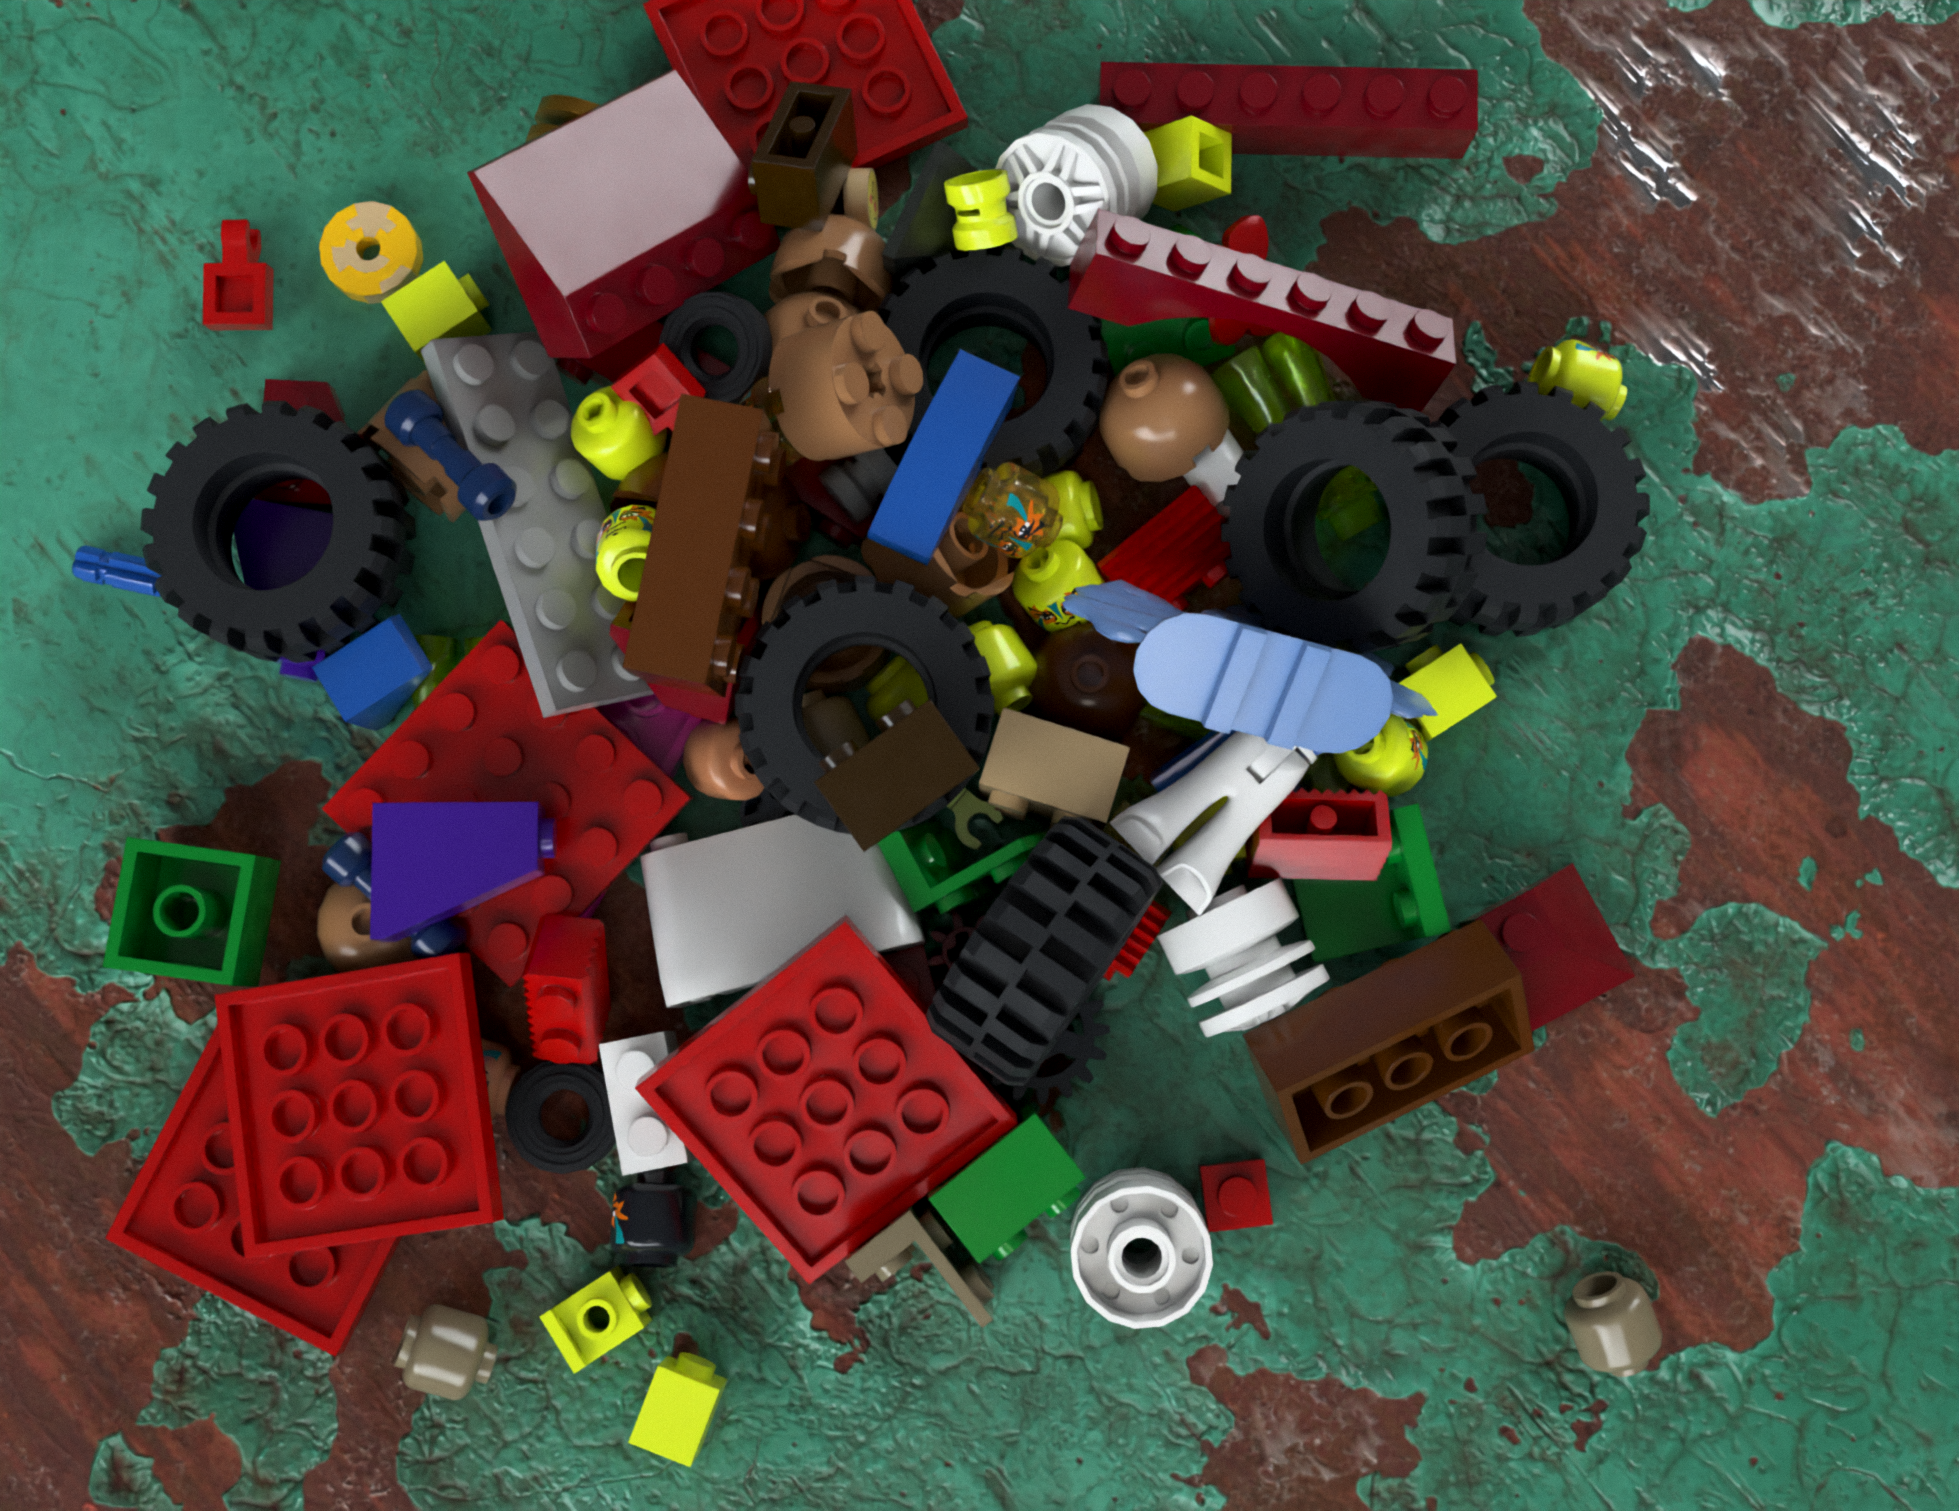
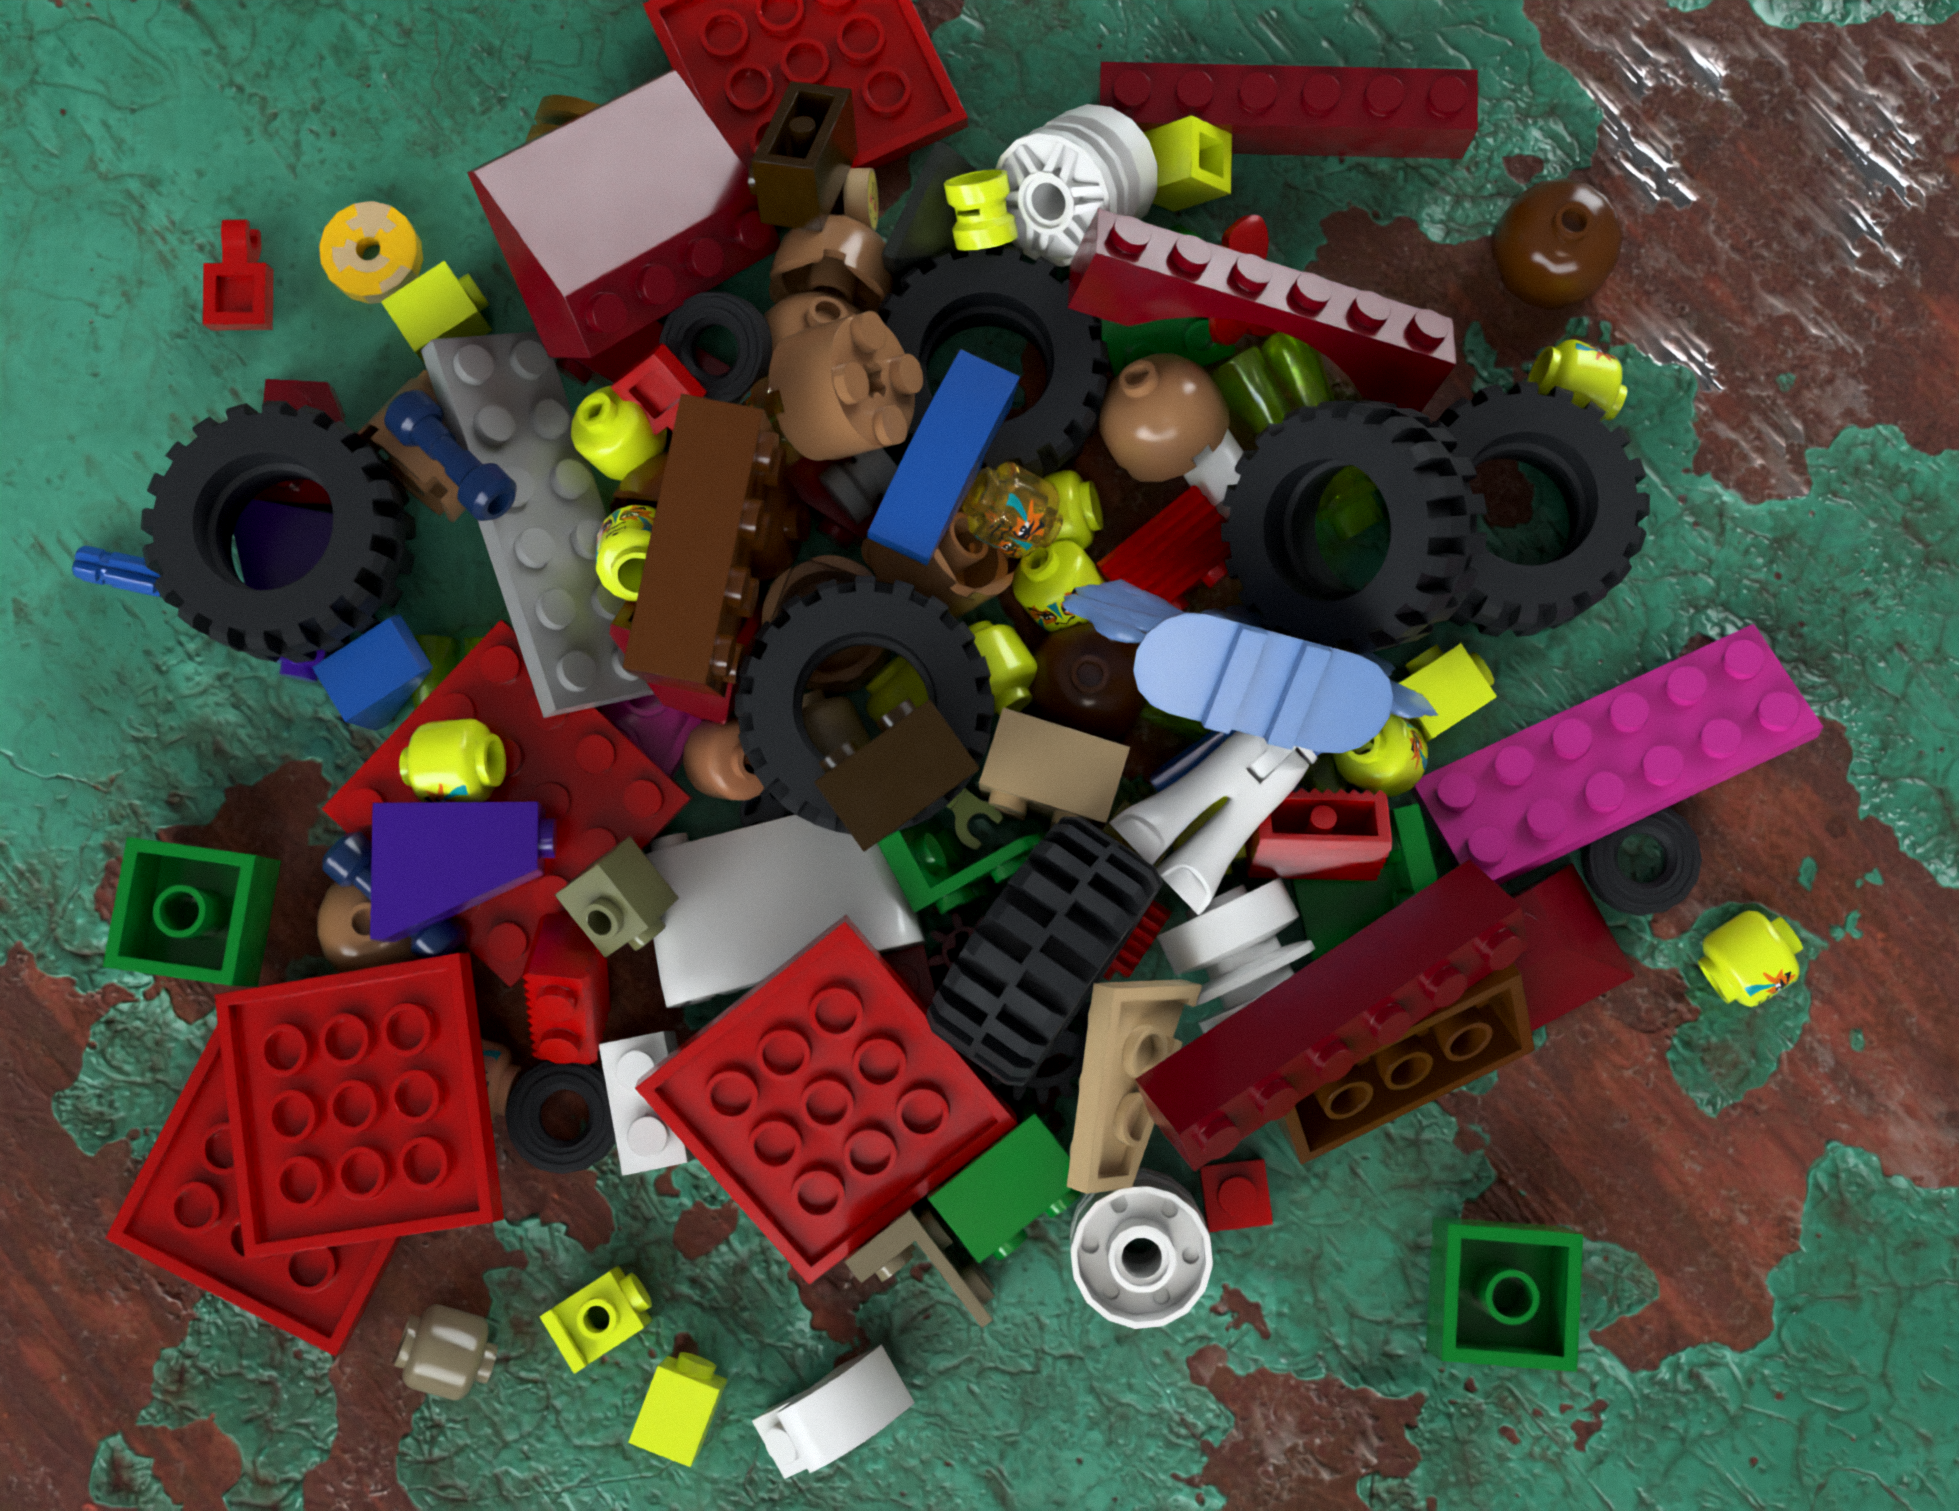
black head [610,1170,697,1268] -> none
dark tan head [1563,1271,1663,1377] -> none
none -> neon yellow head [399,719,506,802]
none -> olive brick [555,836,679,958]
none -> white brick [752,1345,915,1479]
none -> tan wing [1067,979,1202,1194]
none -> dark red brick [1135,859,1529,1172]
none -> dark pink plate [1411,624,1823,886]
none -> green brick [1426,1216,1583,1372]
none -> reddish brown cylinder [1491,178,1623,310]
none -> black tyre [1581,807,1702,916]
none -> neon yellow head [1697,910,1803,1007]

